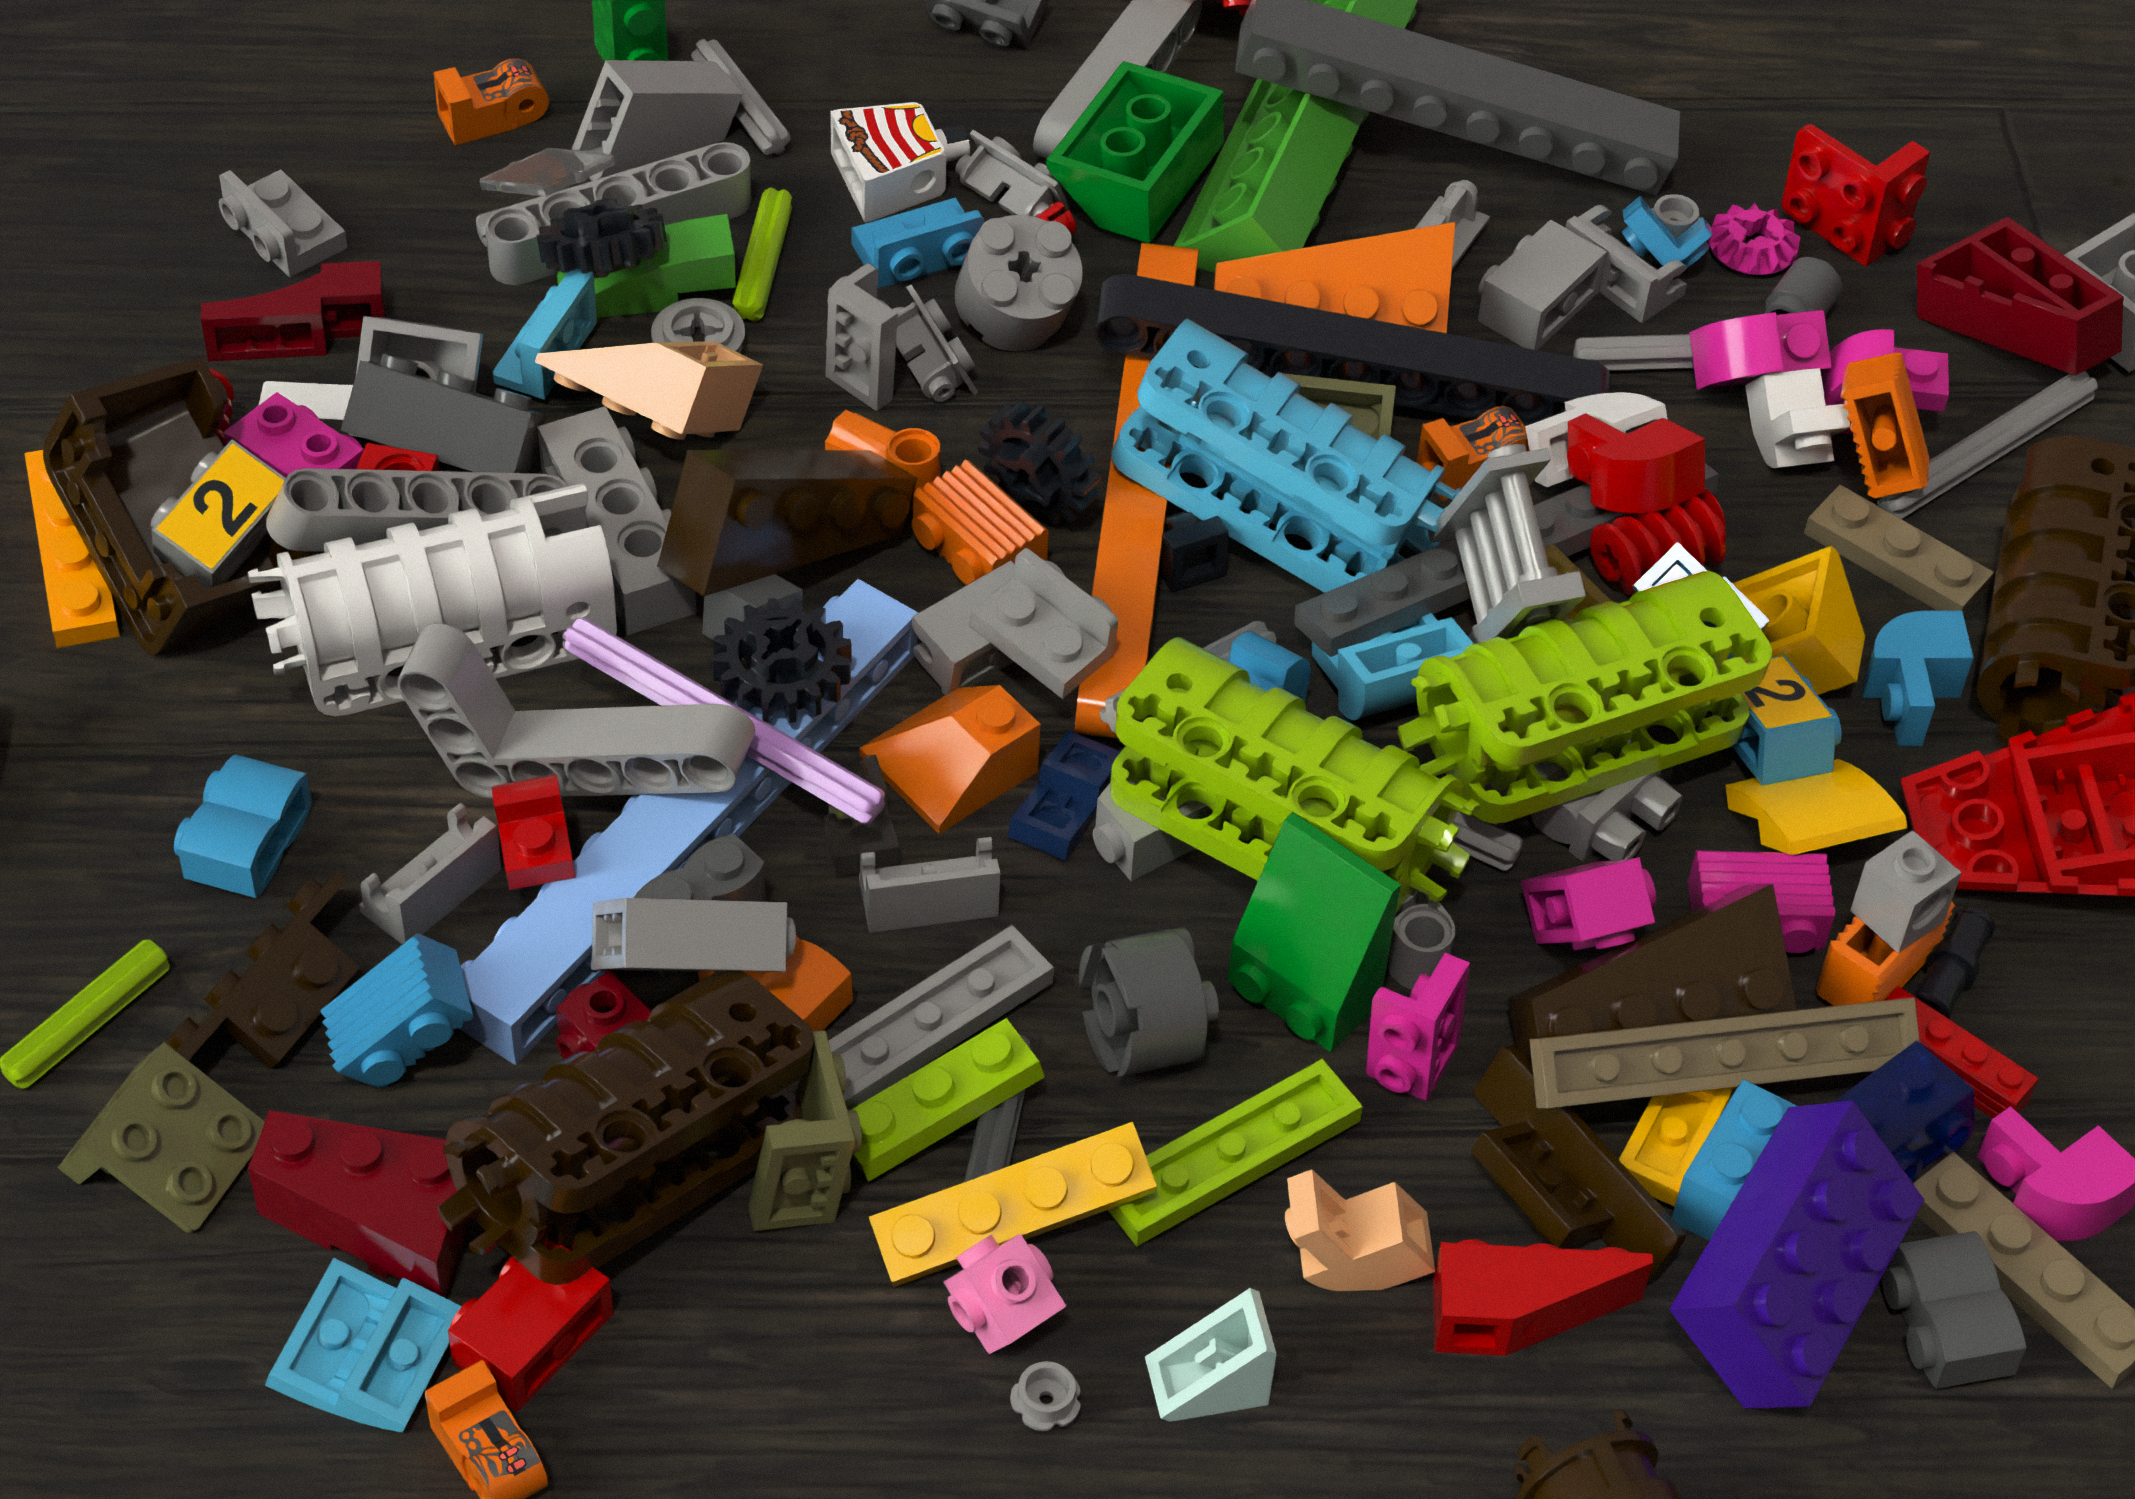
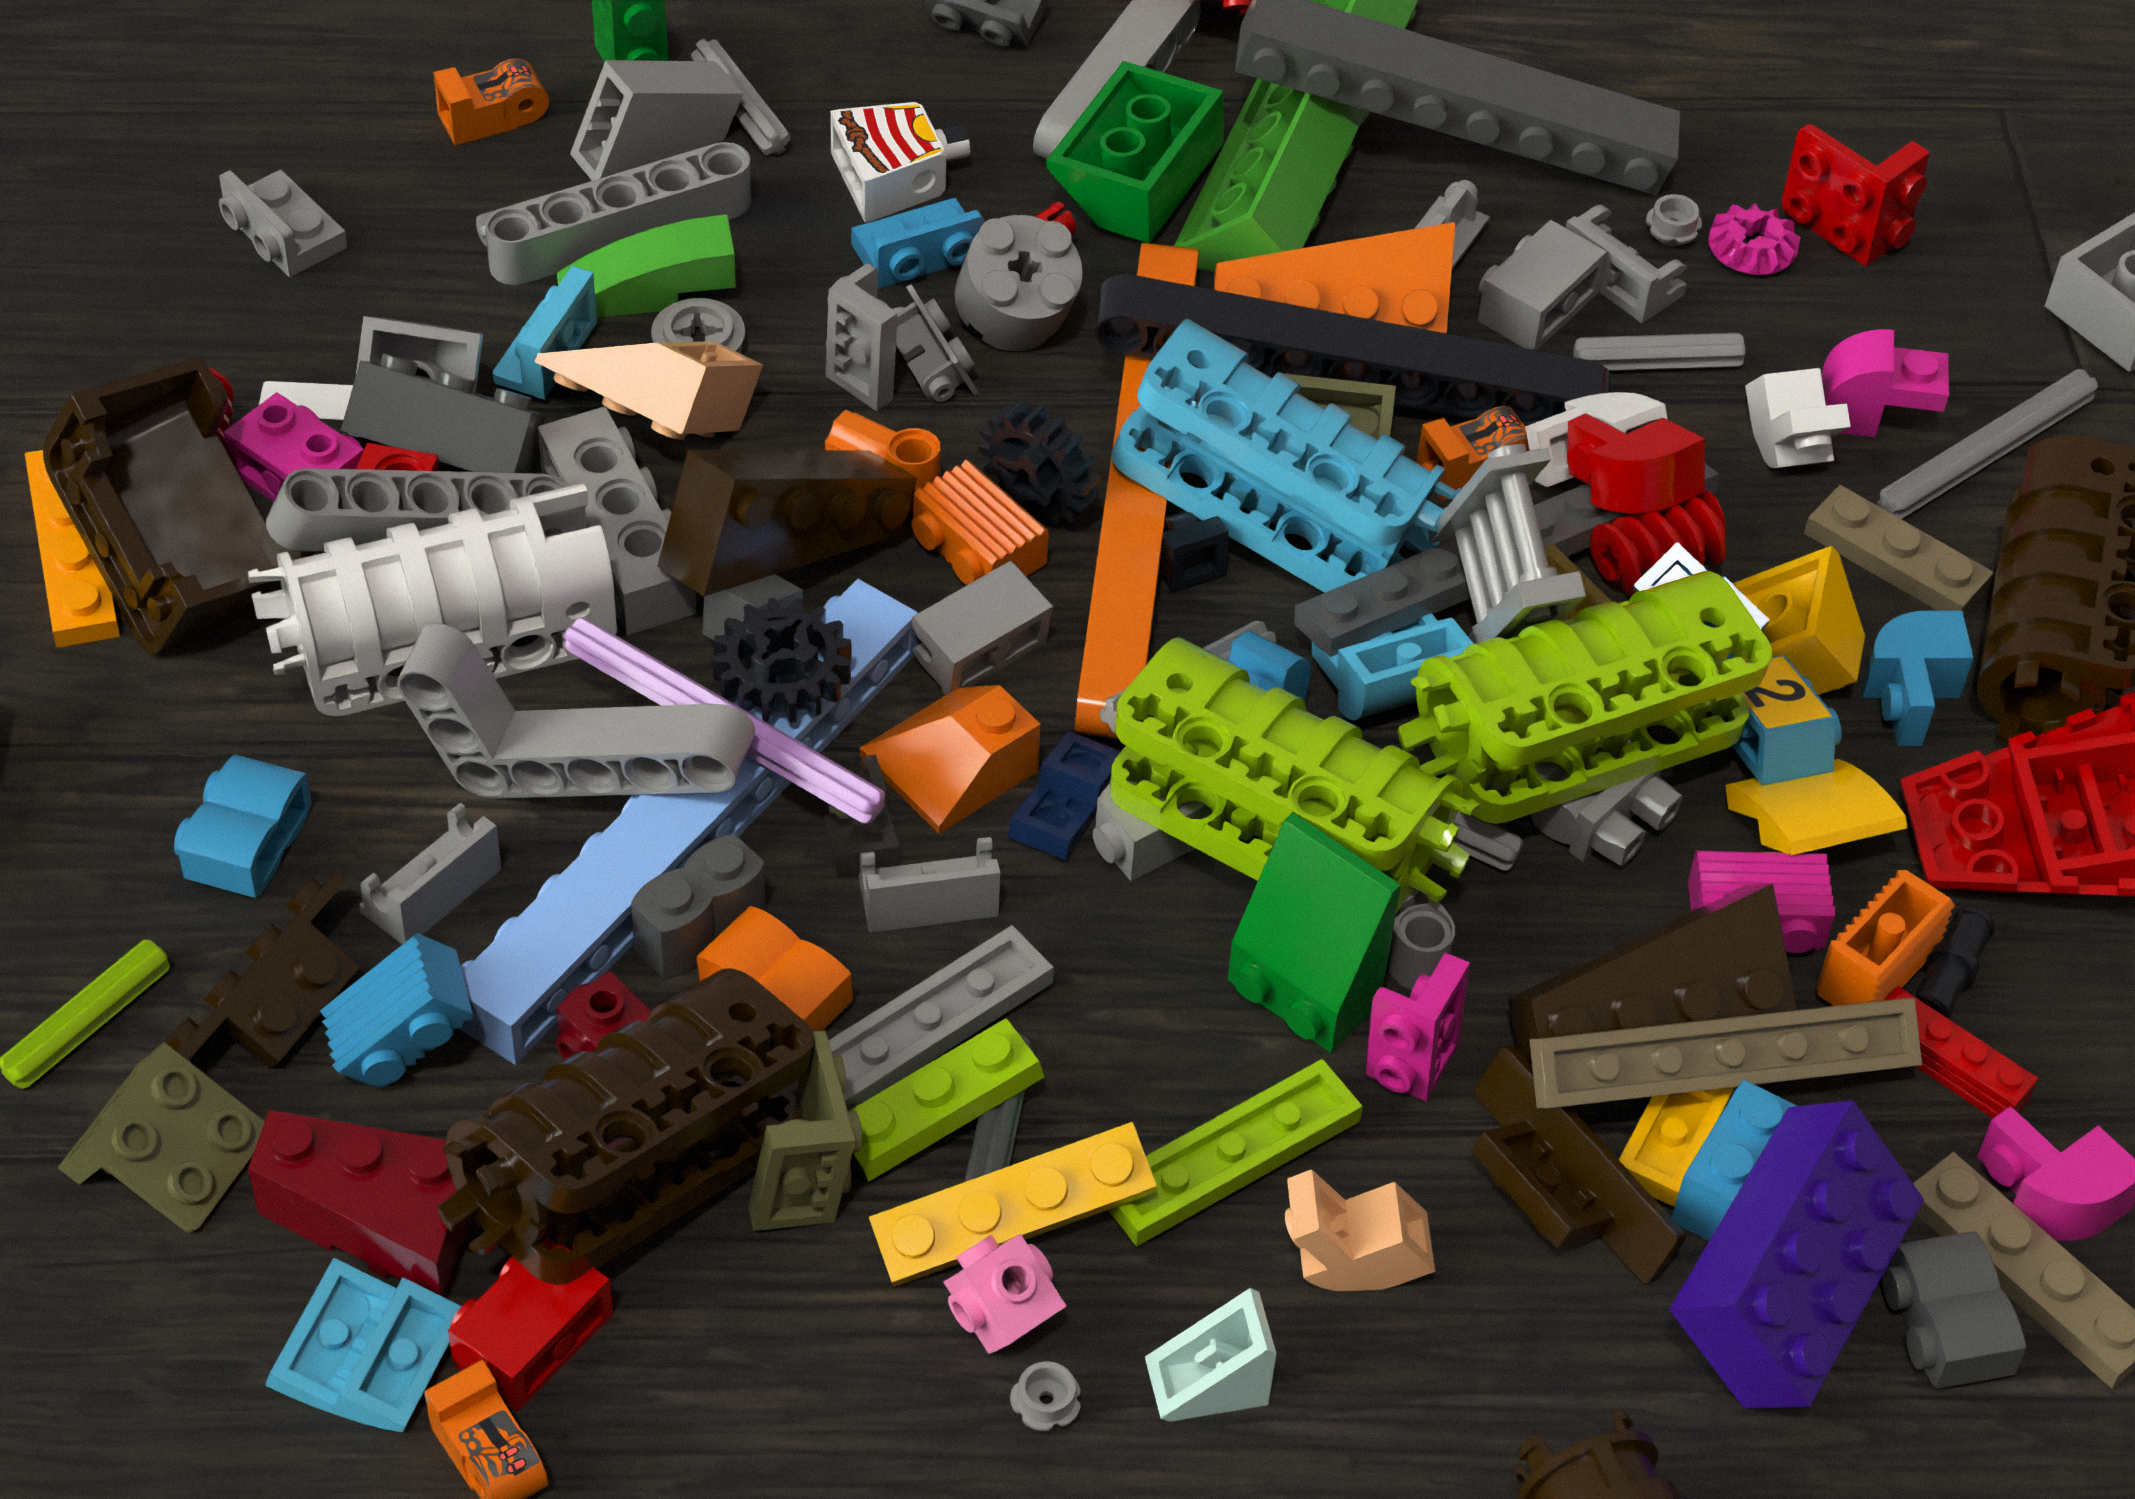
brick [150,439,286,590] -> none
dark red slope [200,261,386,362] -> none
clear piece [479,148,615,197] -> none
red brick [492,774,576,890] -> none
black gear [536,199,667,278] -> none
light grey slope [591,898,796,972] -> none
lime axle [732,187,792,322] -> none
light grey hinge [955,130,1071,217] -> none
light grey bracket [969,548,1118,699] -> none
dark grey brick [1079,927,1219,1076] -> none
red slope [1433,1239,1653,1356] -> none
dark pink brick [1521,857,1656,950] -> none
dark azure bracket [1622,196,1713,267] -> none
dark pink brick [1689,310,1832,390] -> none
dark grey brick [1764,257,1843,316] -> none
clear blue bracket [1834,1040,1975,1183] -> none
orange brick [1841,352,1930,498] -> none
light grey brick [1850,830,1961,953] -> none
dark red wedge [1917,217,2124,376] -> none

